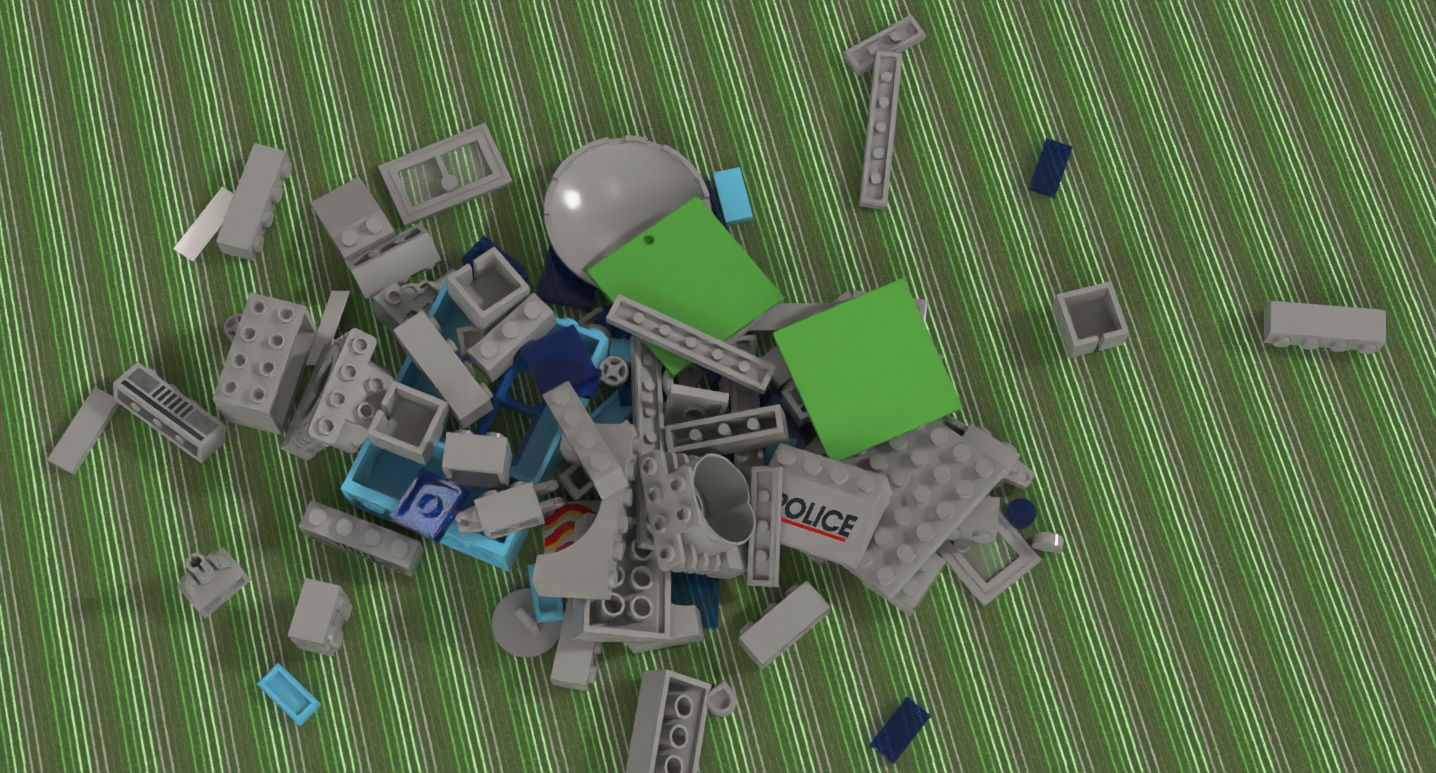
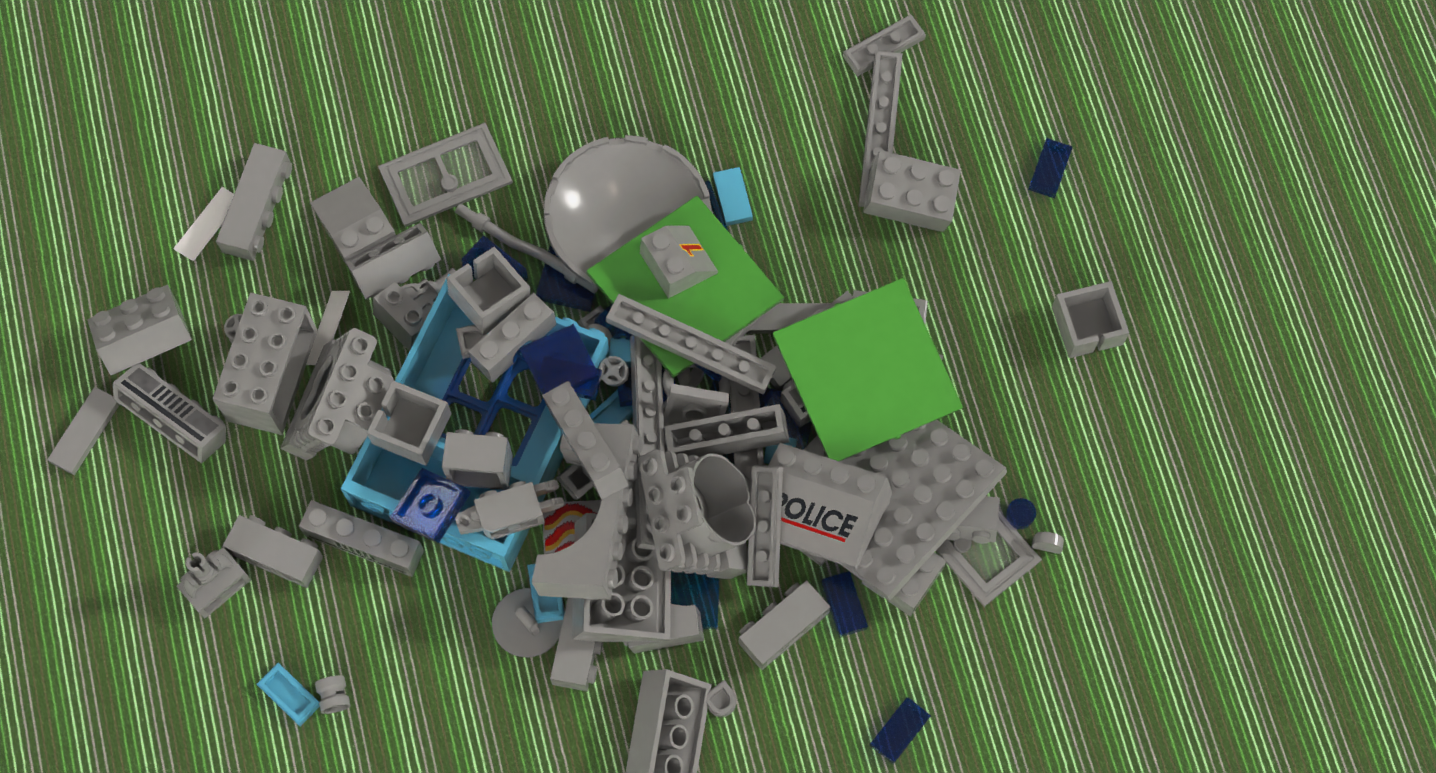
light grey piece [287,578,352,657] -> none
light grey brick [393,310,493,429] -> none
light grey hinge [945,417,1035,491] -> none
light grey brick [1264,301,1386,354] -> none
none -> light grey brick [87,284,192,375]
none -> light grey brick [222,515,323,588]
none -> light grey wheel [315,675,351,714]
none -> light grey bar [455,204,599,294]
none -> light grey slope [640,226,718,299]
none -> clear blue tile [821,571,868,638]
none -> light grey brick [863,150,961,232]

